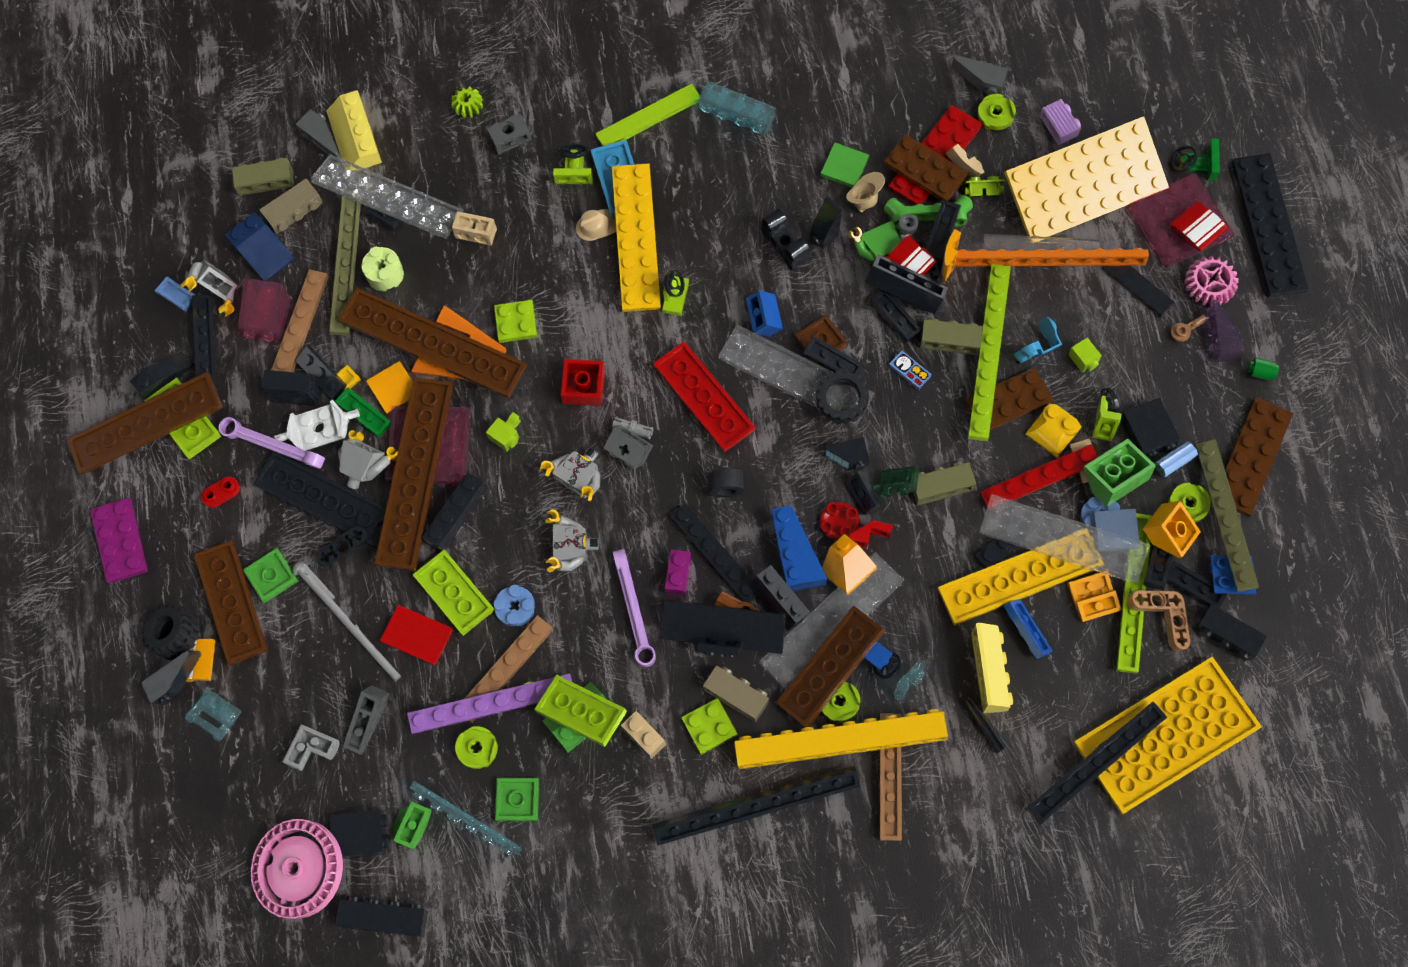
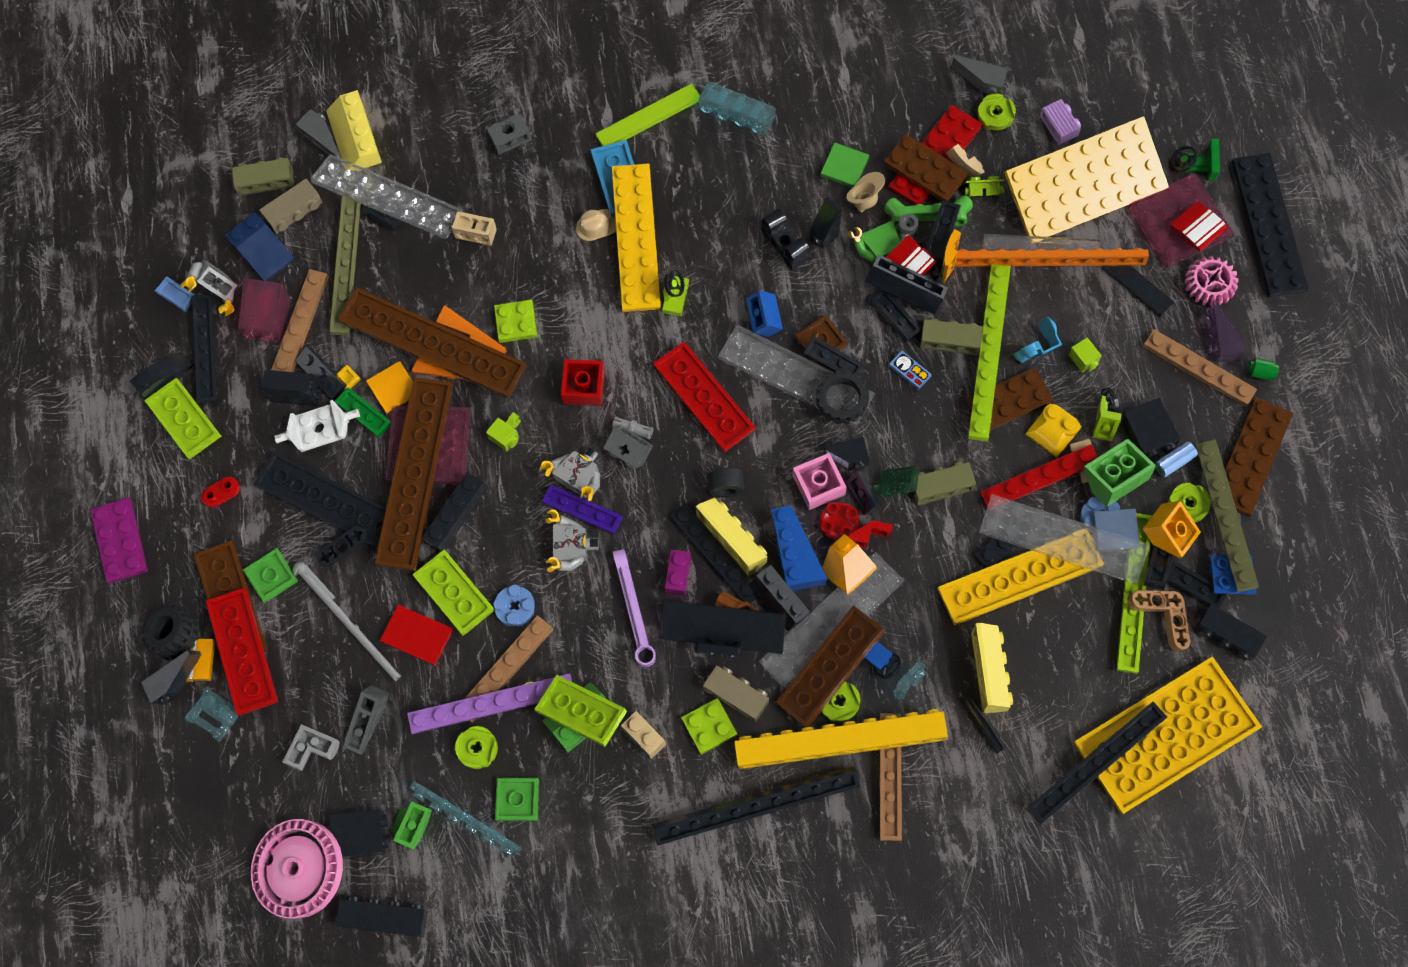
reddish brown plate [67,372,223,475] -> none
lavender piece [219,417,325,469] -> none
light grey torso [338,430,398,489] -> none
yellowish green brick [361,246,404,292] -> none
lime gear [451,86,483,119] -> none
lime piece [553,144,593,184] -> none
blue plate [1004,599,1052,659] -> none
light orange slope [1067,571,1122,622] -> none
medium nougat plate [1171,315,1207,342] -> none
none -> red plate [206,588,278,716]
none -> dark purple plate [542,485,623,535]
none -> light yellow slope [696,498,767,577]
none -> bright pink brick [793,453,846,510]
none -> medium nougat plate [1143,329,1257,407]

